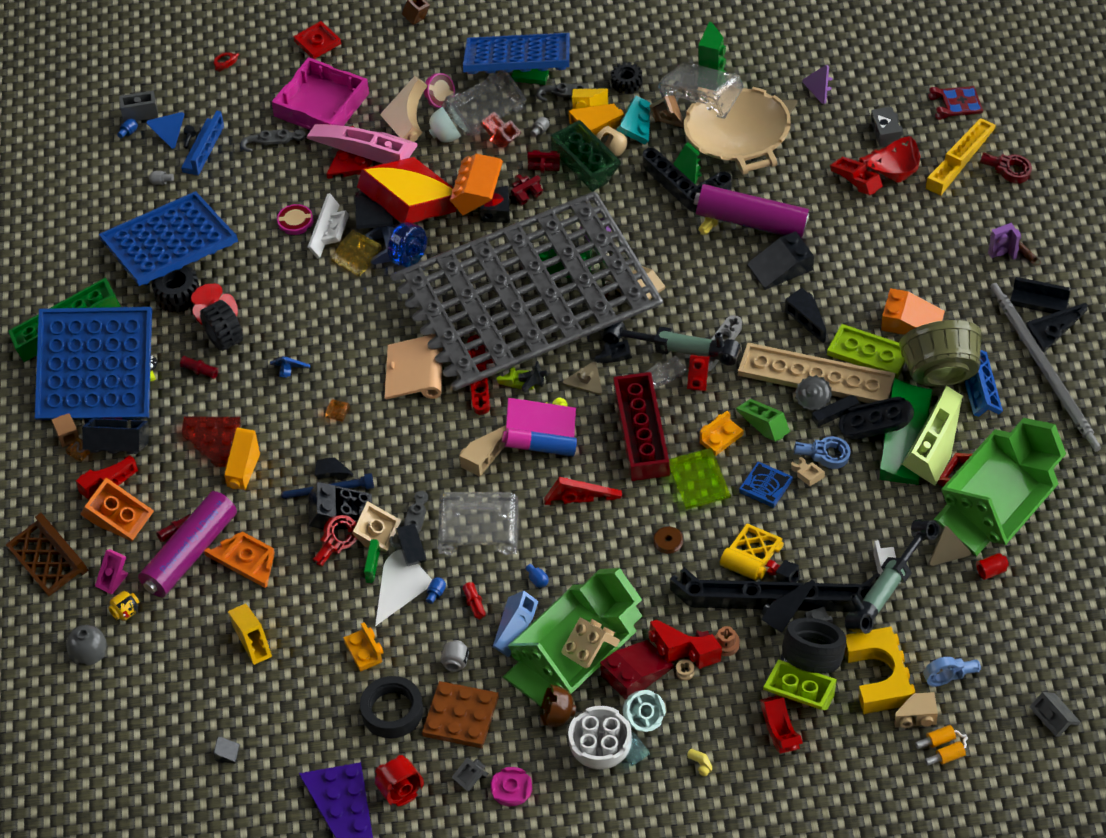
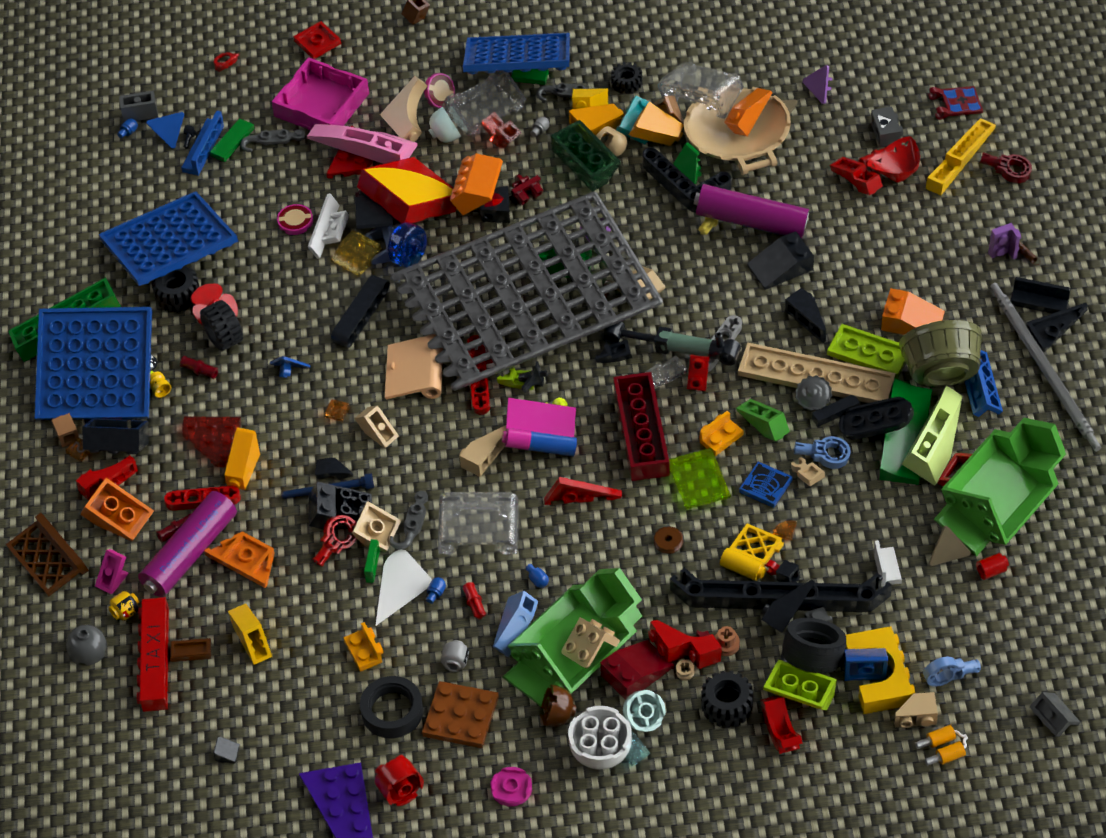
light grey cylinder [149,171,174,185] -> none
black tile [396,524,427,566] -> none
dark grey bracket [452,758,489,791] -> none
dark red hips [527,150,560,173] -> none
dark tan piece [563,361,602,395] -> none
light yellow arm [687,749,712,776] -> none
green slope [698,22,726,87] -> none
black piece [845,519,939,634] -> none
none -> red brick [137,597,169,712]
none -> yellow wheel [150,371,172,398]
none -> red beam [164,486,241,511]
none -> reddish brown tile [170,638,212,662]
none -> green tile [210,118,255,162]
none -> black beam [331,275,390,348]
none -> tan slope [354,405,399,448]
none -> light orange slope [628,102,684,146]
none -> black tyre [701,670,753,728]
none -> orange slope [724,88,772,137]
none -> clear orange tile [773,520,797,541]
none -> blue slope [844,648,888,681]

